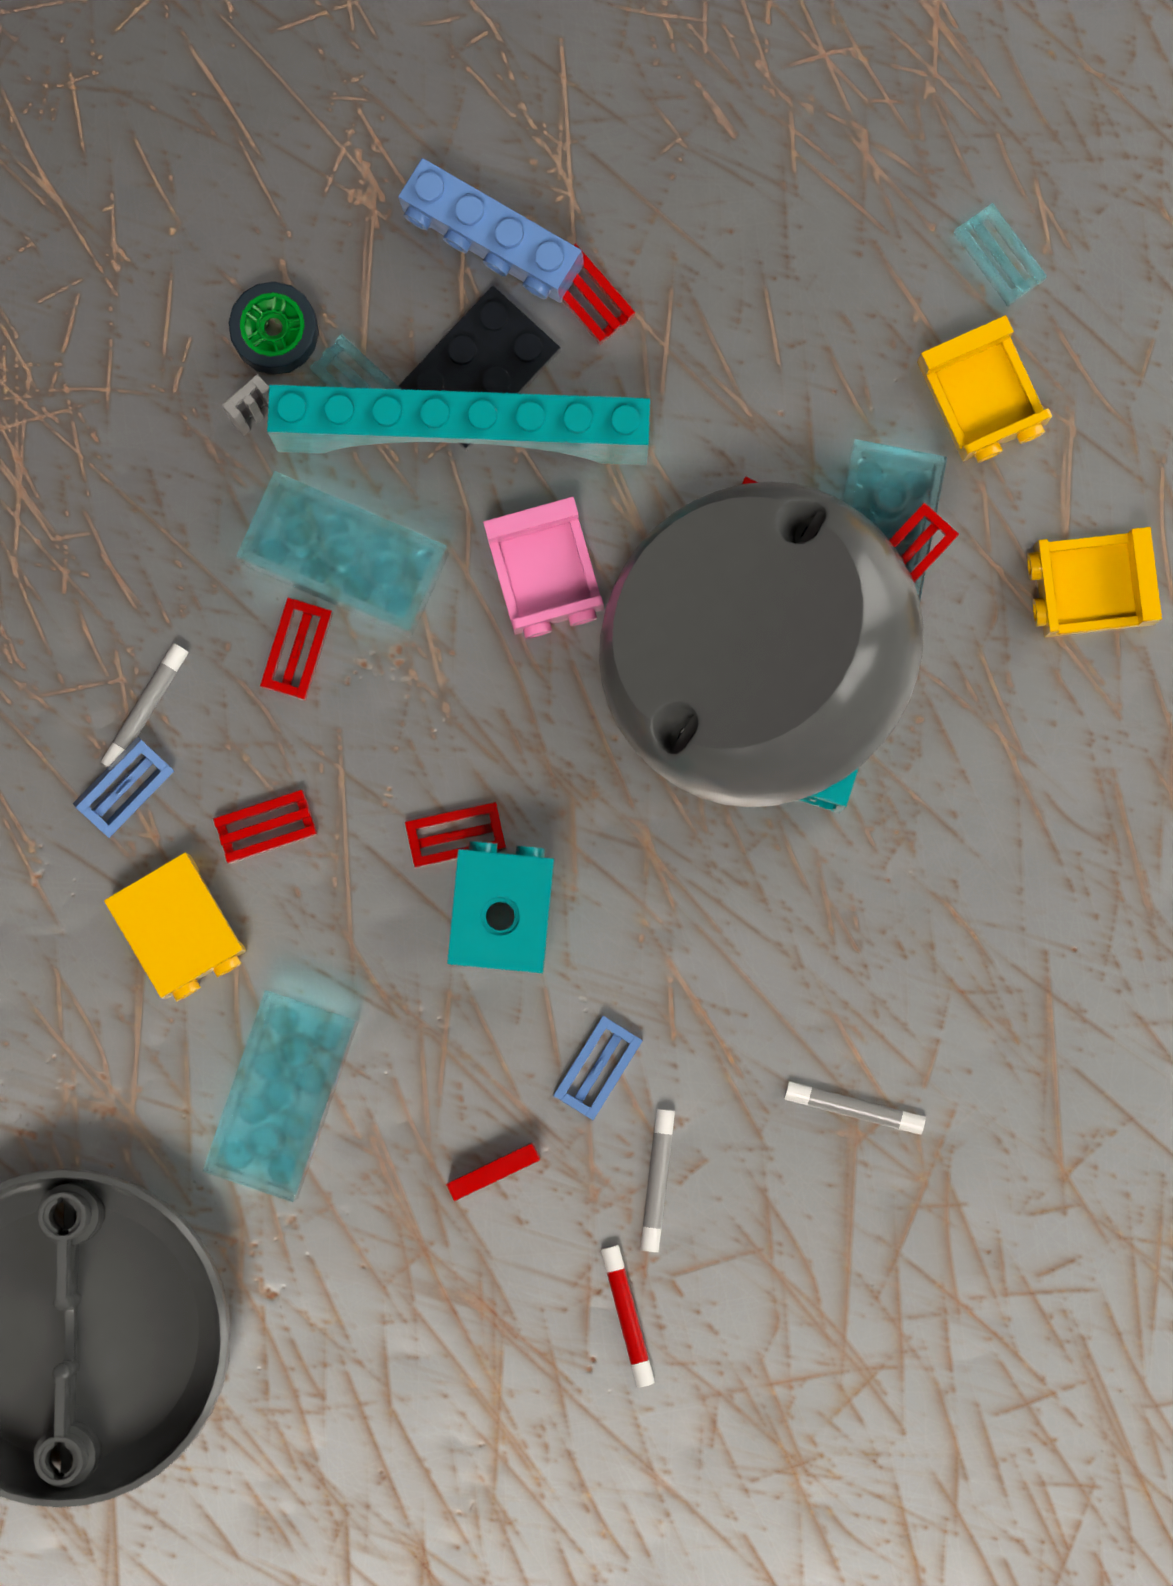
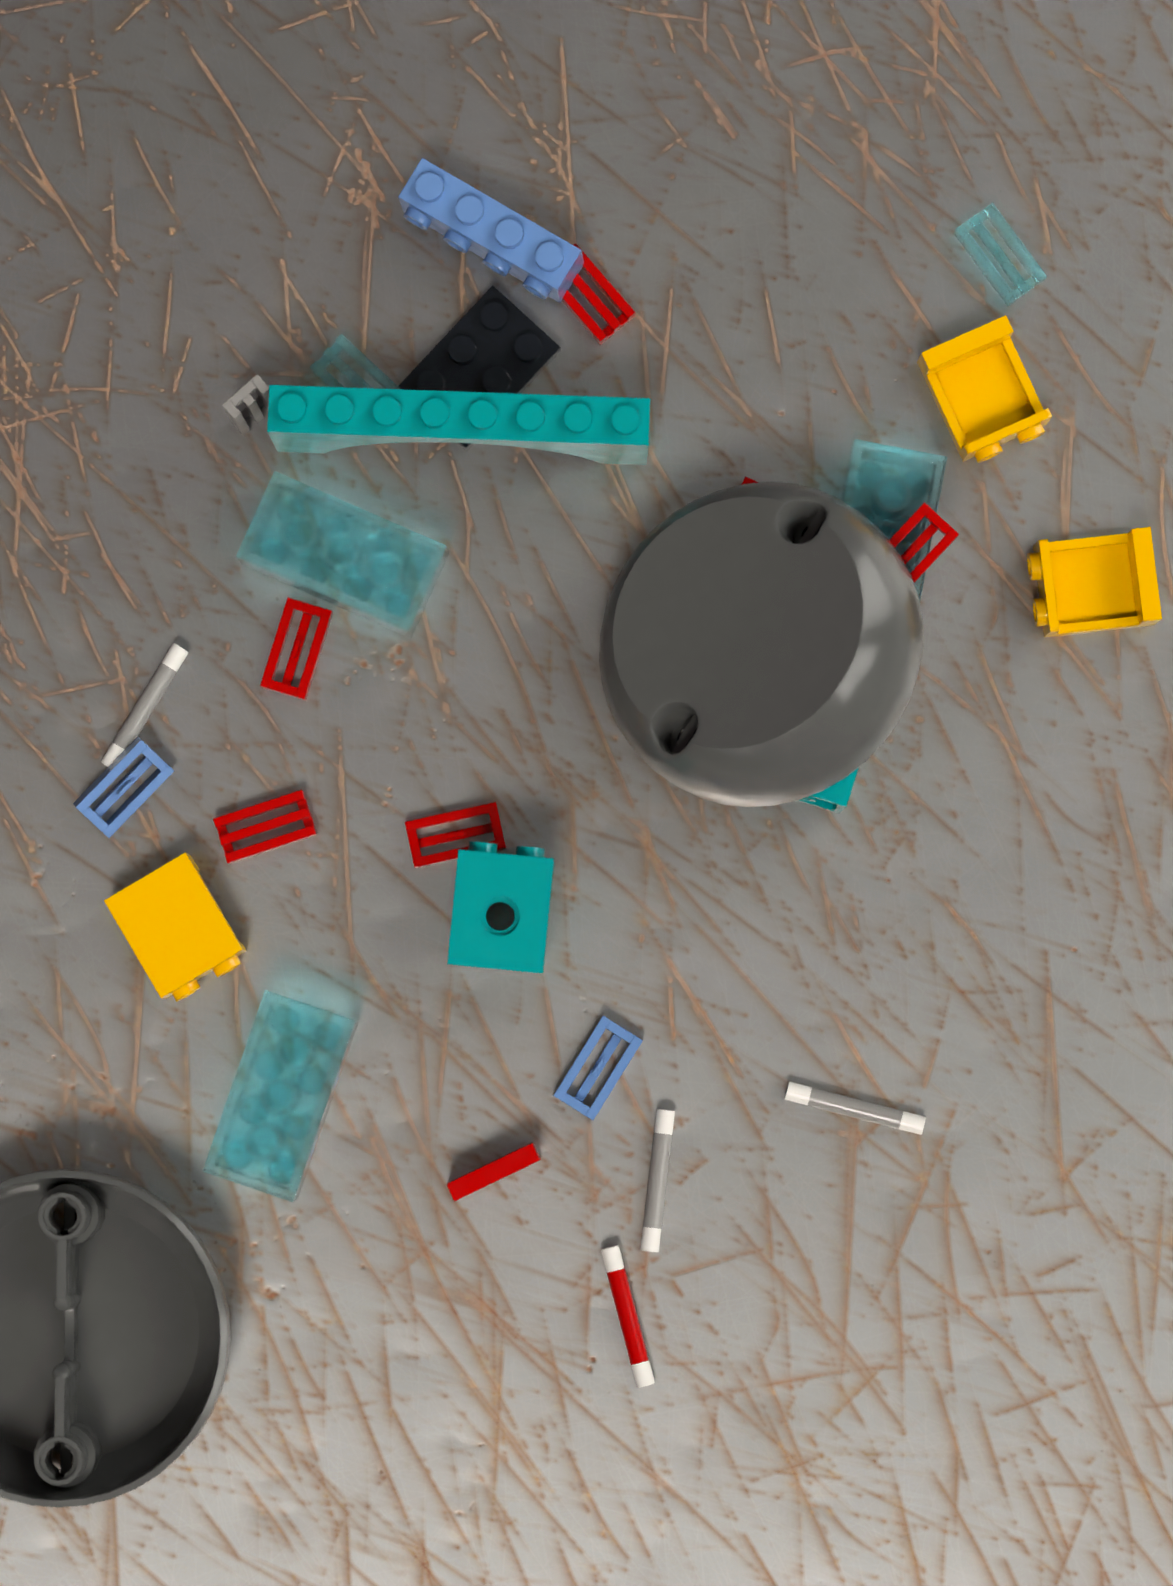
wheel [228,281,319,375] -> none
bright pink panel [483,496,604,639] -> none

